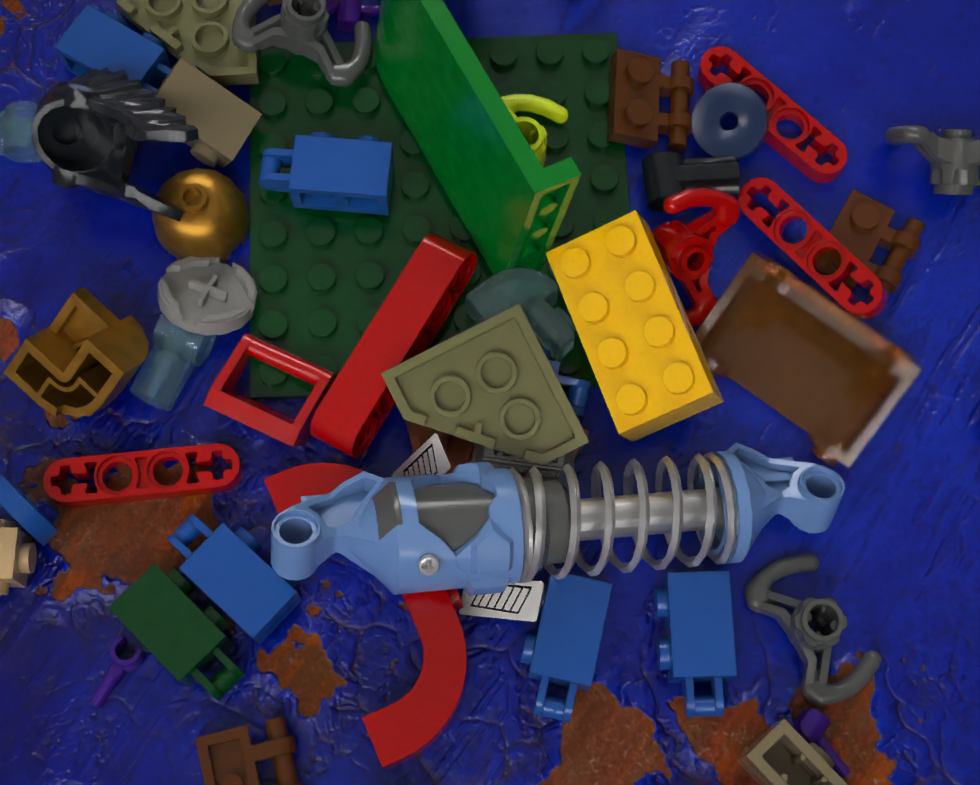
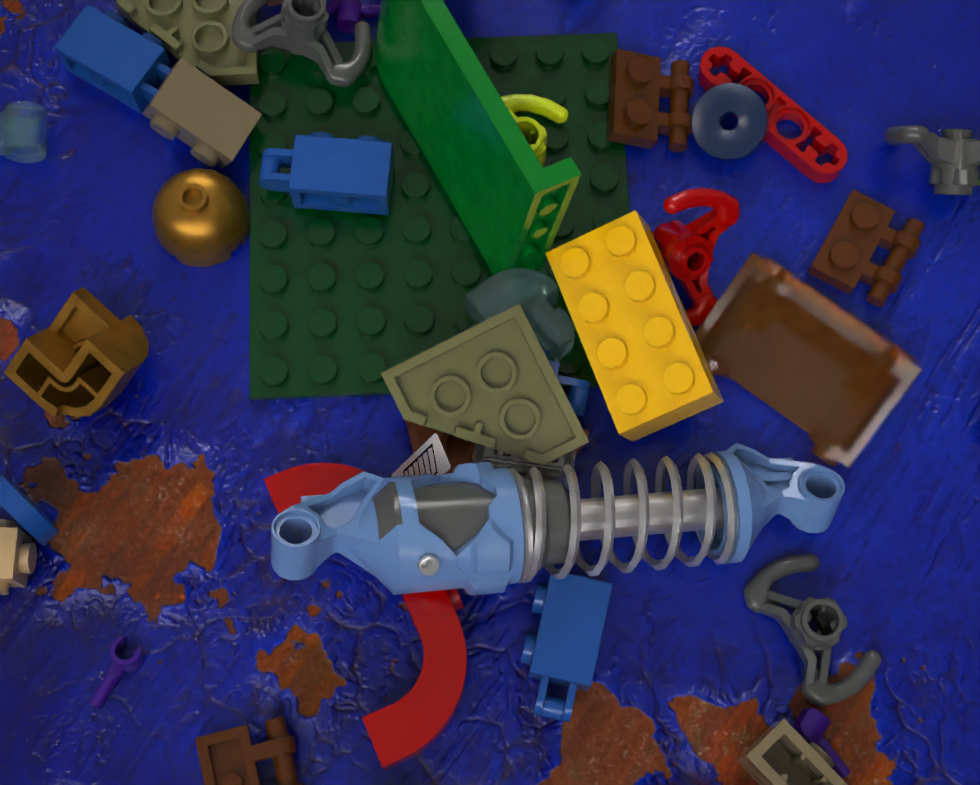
black piece [31,67,199,222] -> none
red beam [43,443,243,508] -> none
dark green brick [108,563,245,701] -> none
clear light blue piece [130,314,217,411] -> none
light grey tile [157,256,258,336] -> none
blue brick [167,513,302,645] -> none
red tile [203,333,335,447] -> none
red beam [310,233,477,458] -> none
white sticker [459,580,544,622] -> none
black piece [642,151,740,213] -> none
blue brick [654,571,737,717] -> none
red beam [738,177,888,319] -> none

